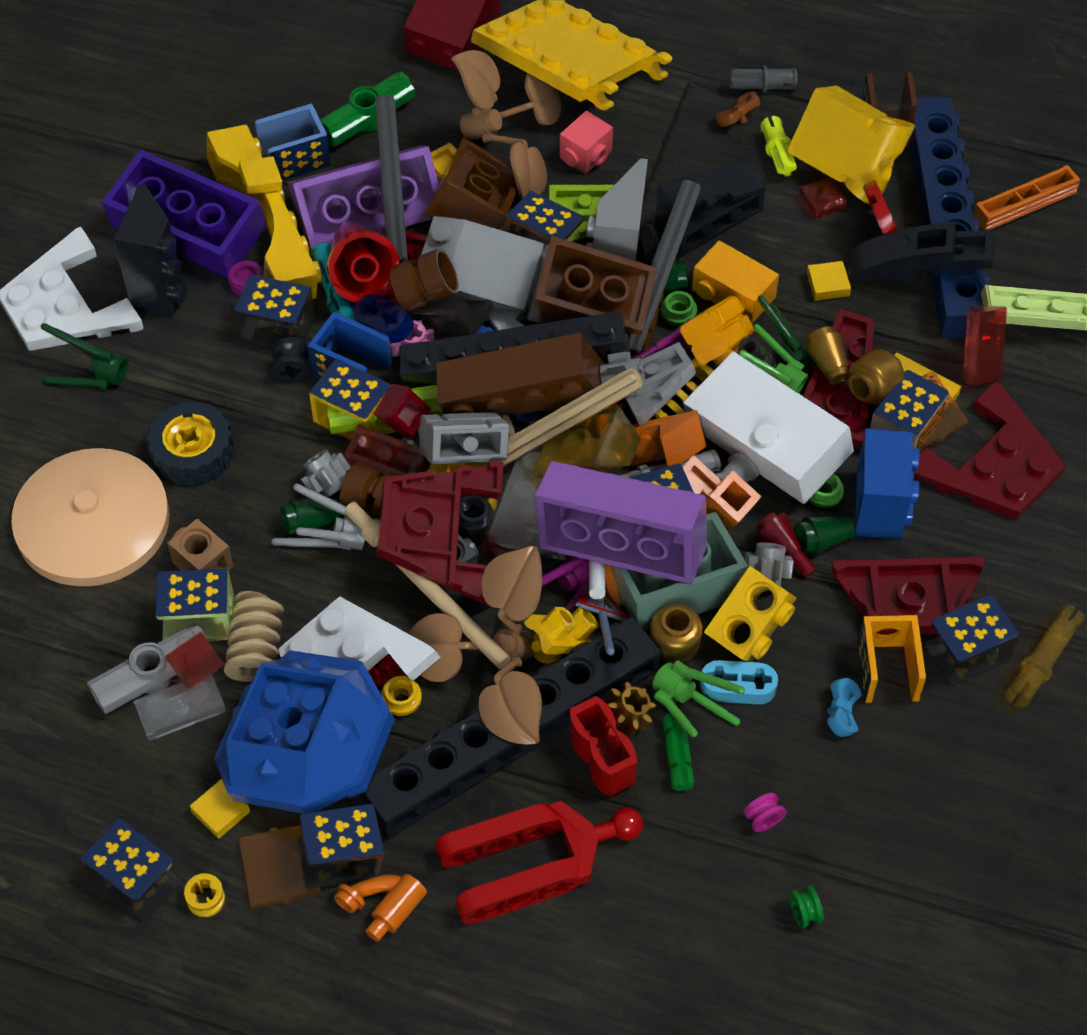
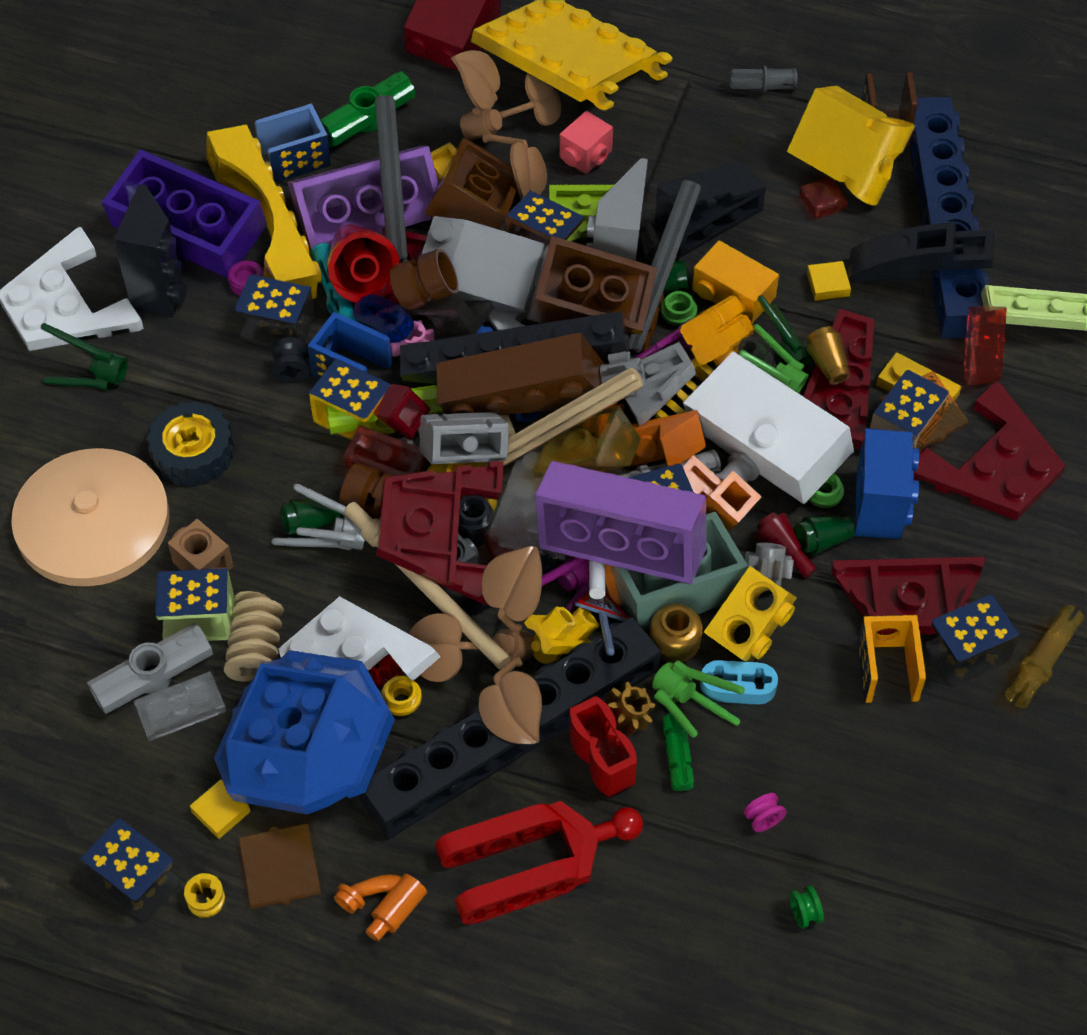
clear red plate [165,632,224,690] -> none
yellow tile [238,156,282,195] -> none
piece [297,803,384,889] -> none
light grey gear [301,449,351,497] -> none
dark orange piece [715,92,761,127] -> none
neon yellow axle [760,116,797,177] -> none
dark azure piece [827,678,862,737] -> none
pearl gold head [848,349,904,404] -> none
red tile [863,180,898,235] -> none
orange piece [973,165,1081,230] -> none

